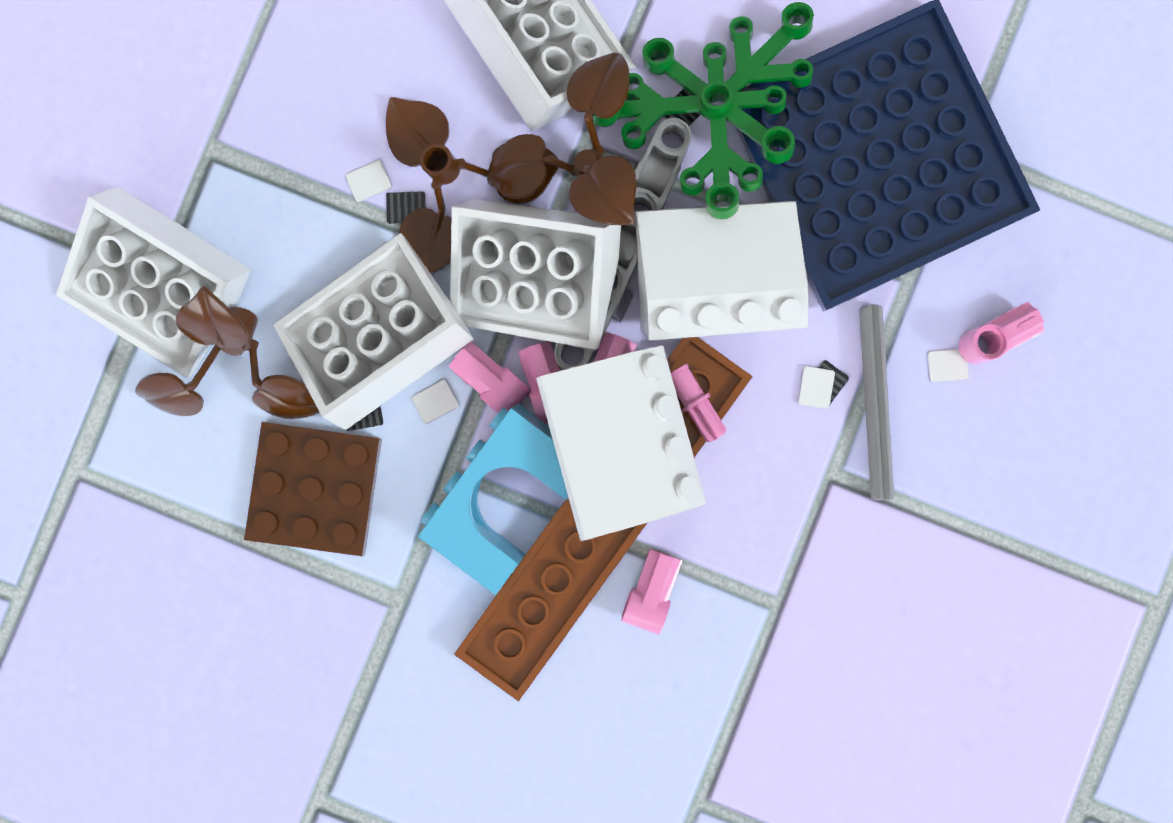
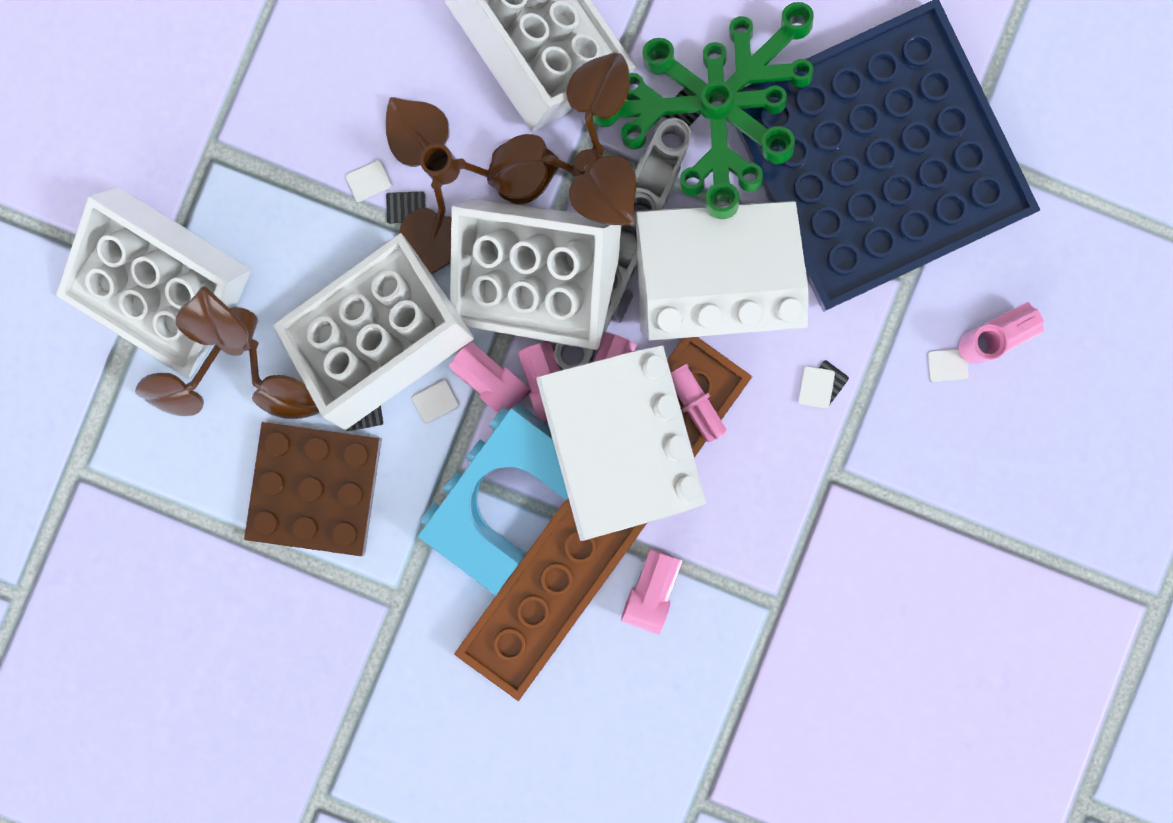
light grey axle [859,304,894,500] -> none

